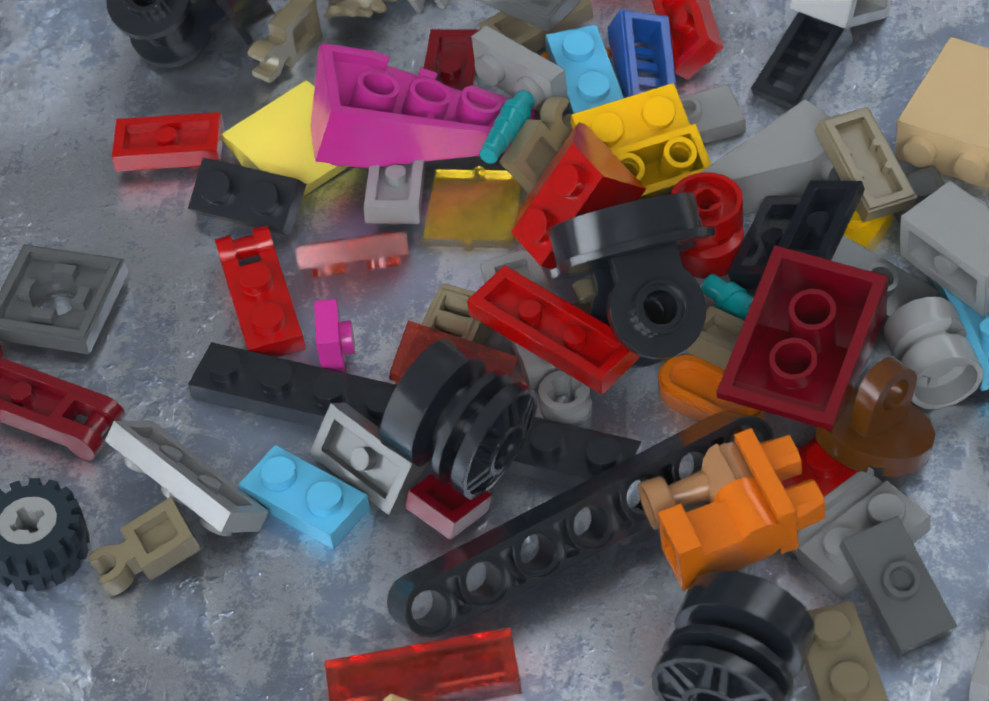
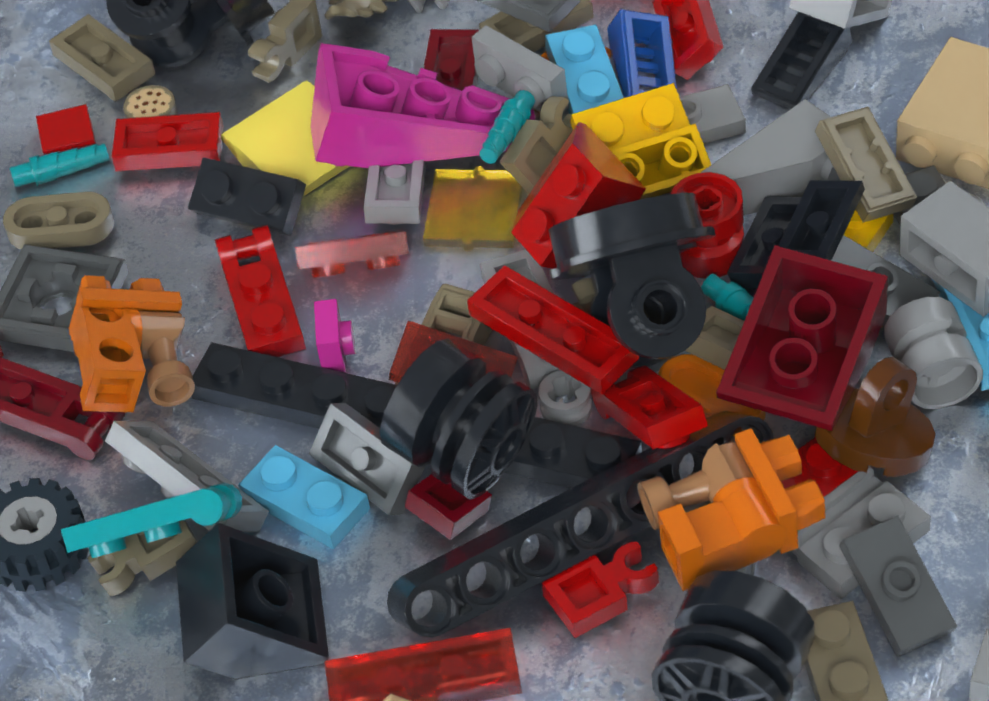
none -> dark tan plate [3,192,114,249]
none -> teal animal [9,143,110,188]
none -> red tile [36,104,96,155]
none -> dark tan plate [49,14,156,102]
none -> teal plate [61,483,242,558]
none -> orange hips [69,275,195,412]
none -> tile [123,85,178,118]
none -> black slope [176,523,329,679]
none -> red plate [542,541,659,638]
none -> red plate [591,365,708,450]

